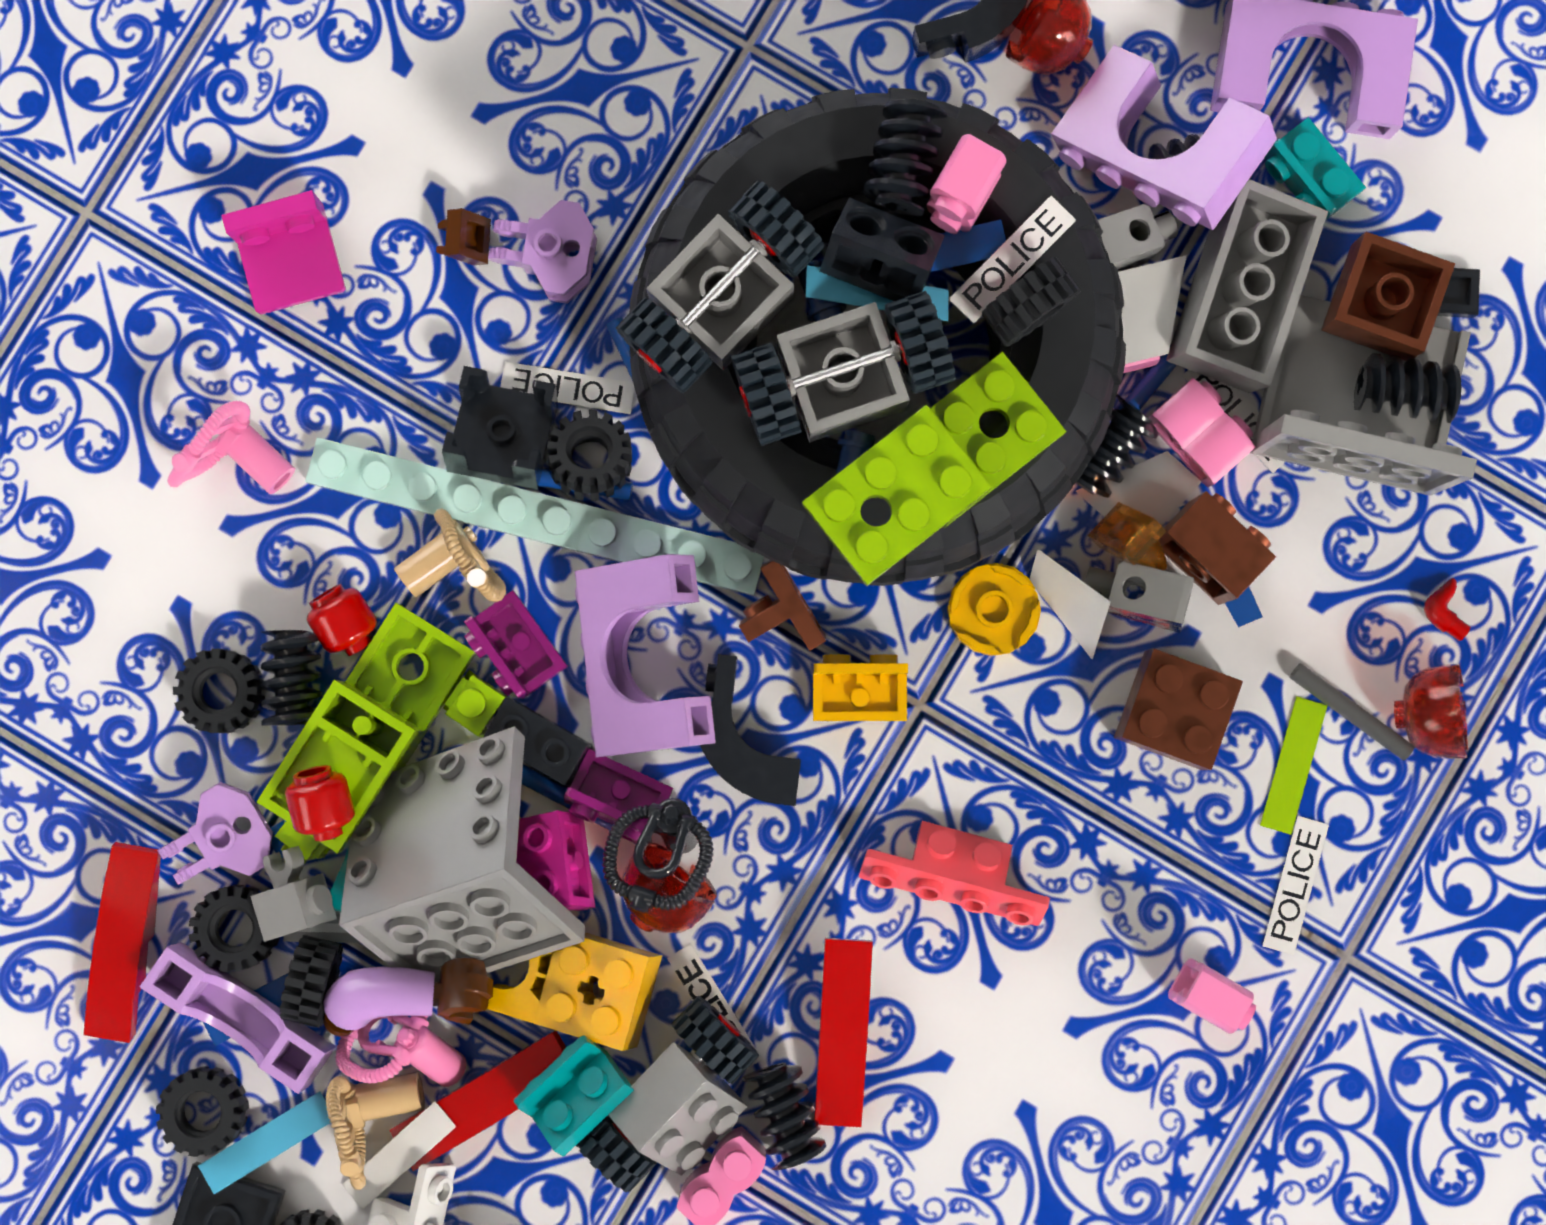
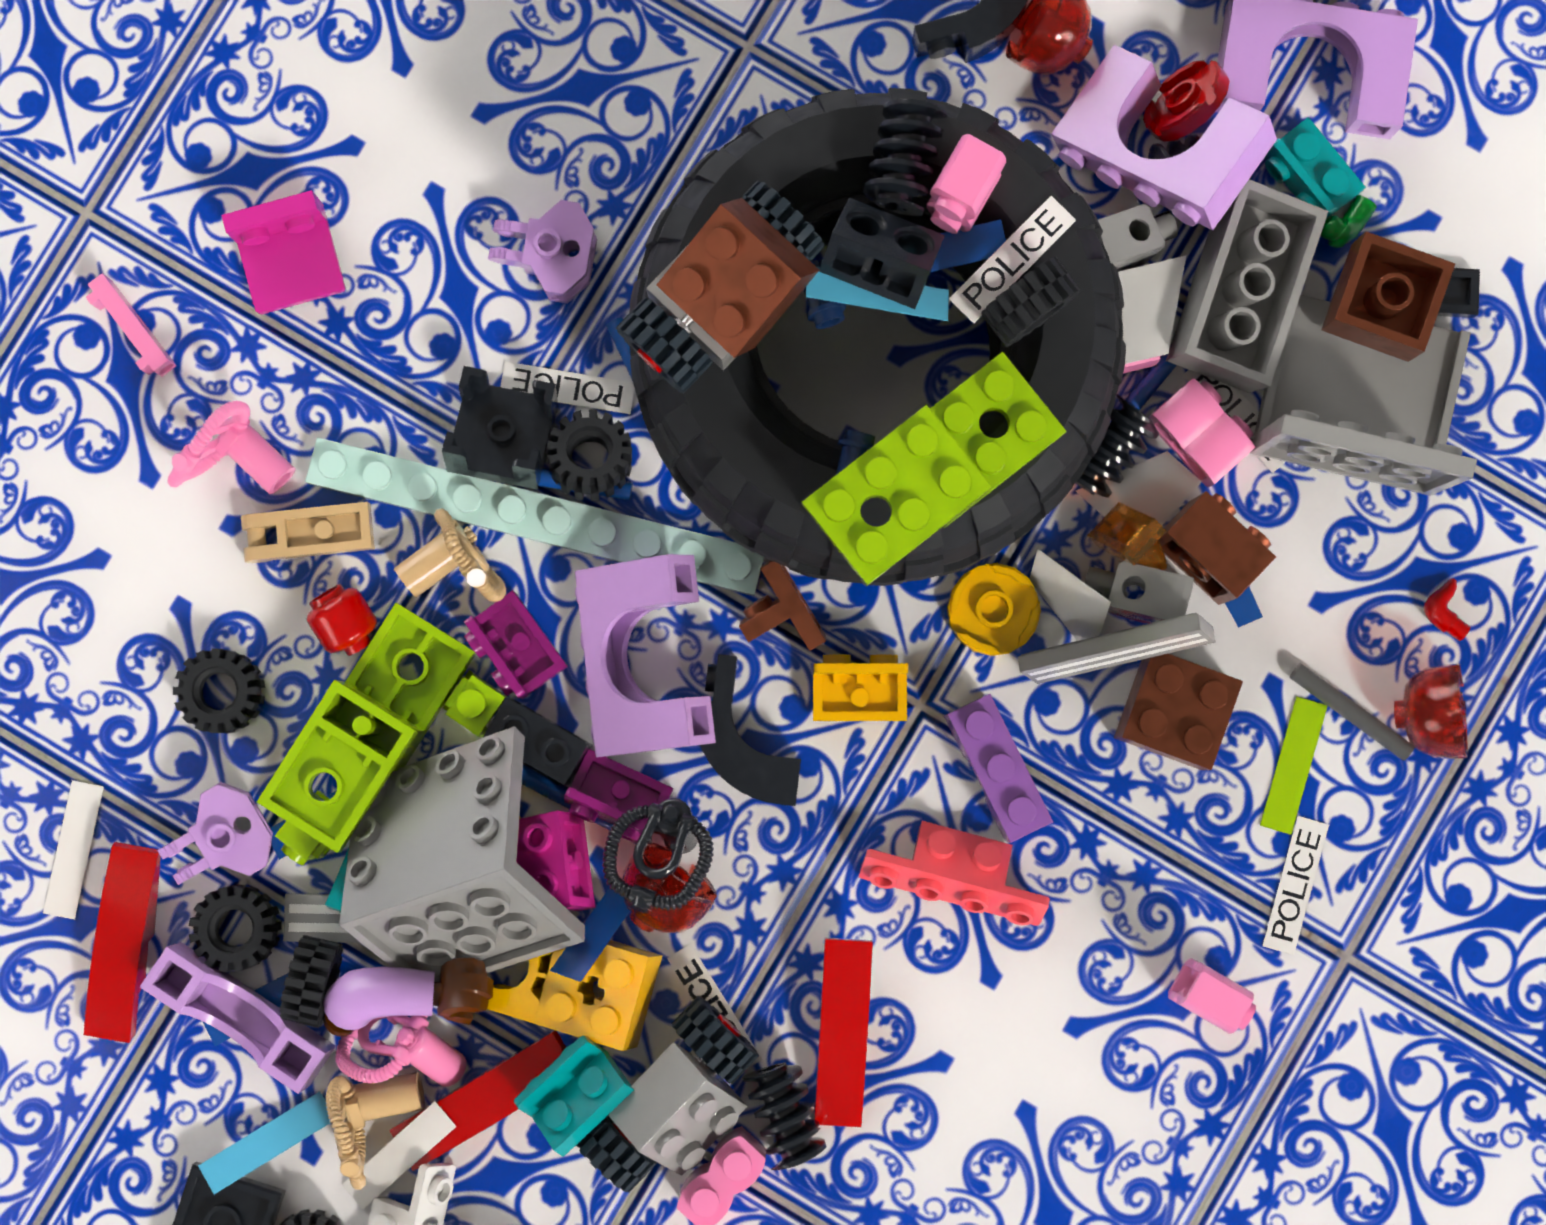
black tyre [156,1066,249,1157] -> none
light grey brick [250,846,337,942] -> none
black piece [260,630,322,726] -> none
red head [285,765,355,841] -> none
reddish brown tile [436,208,491,266] -> none
brick [731,291,955,446] -> none
black piece [1353,353,1462,423] -> none
none -> white sticker [43,780,104,920]
none -> bright pink piece [86,273,177,377]
none -> tan plate [241,502,375,563]
none -> blue sticker [550,888,632,982]
none -> copper brick [656,198,819,358]
none -> medium lavender arch [944,694,1053,843]
none -> light grey tile [1018,613,1215,684]
none -> red tile [1143,60,1230,142]
none -> green arm [1320,195,1377,248]

